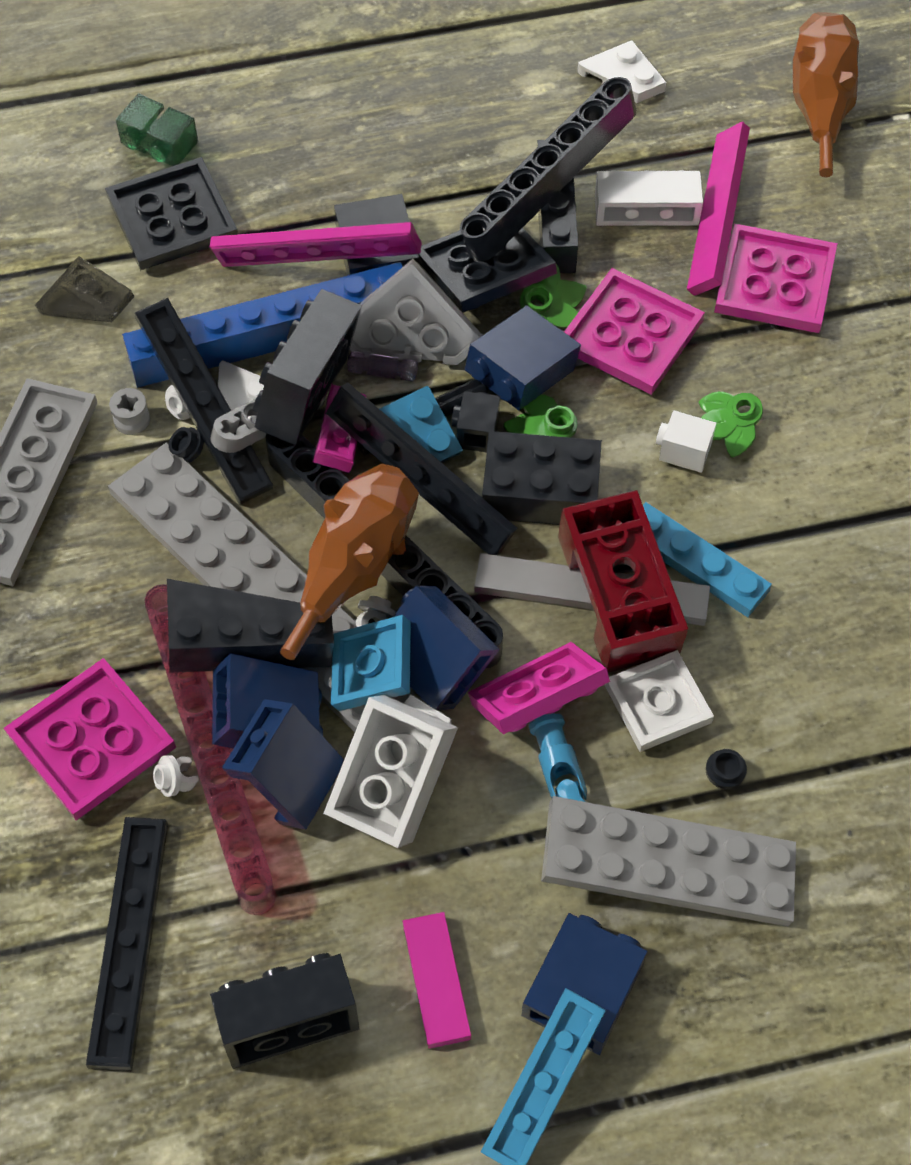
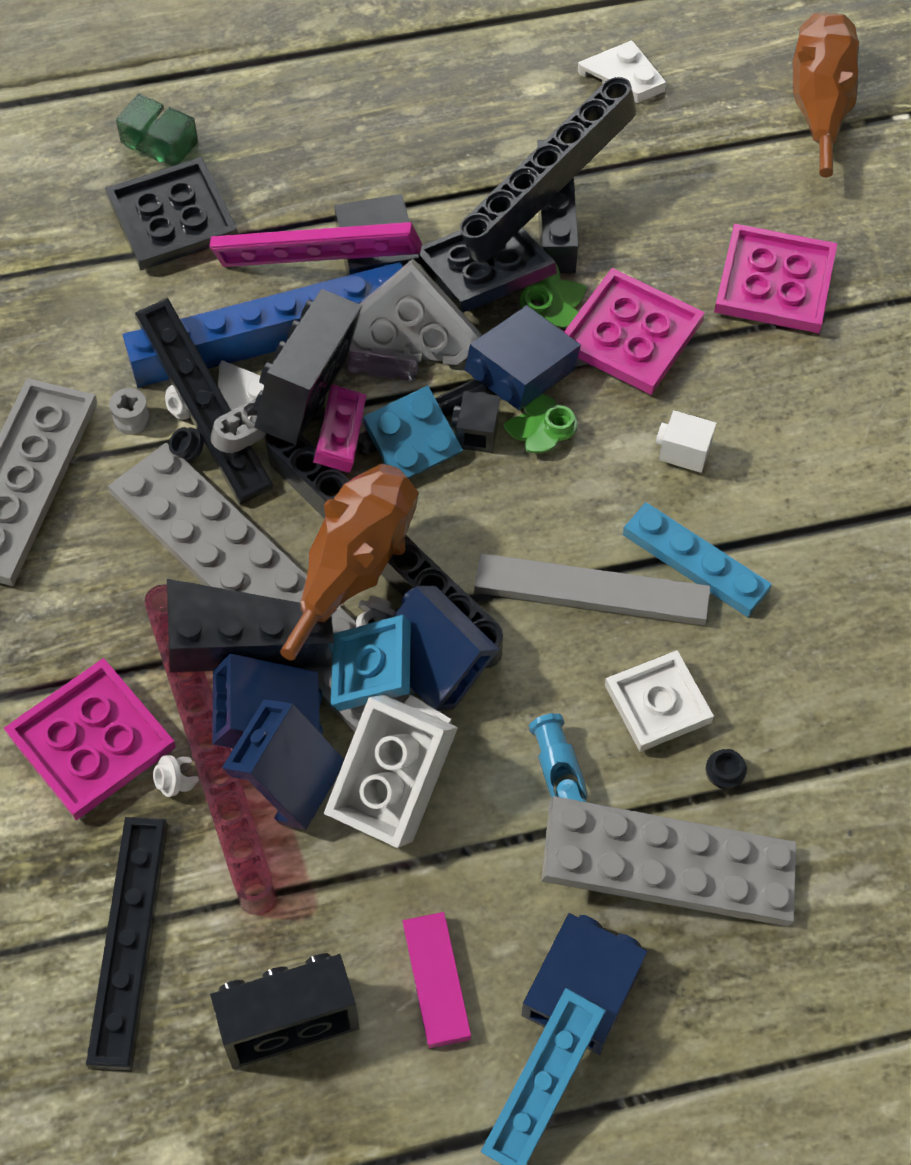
clear smoke wing [35,256,135,323] -> none
black tile [325,383,518,556] -> none
dark pink plate [468,642,610,735] -> none
black brick [482,431,602,525] -> none
dark red plate [558,490,688,673] -> none
white brick [595,170,703,226] -> none
dark pink tile [687,121,750,296] -> none
bright green plate [699,391,763,458] -> none

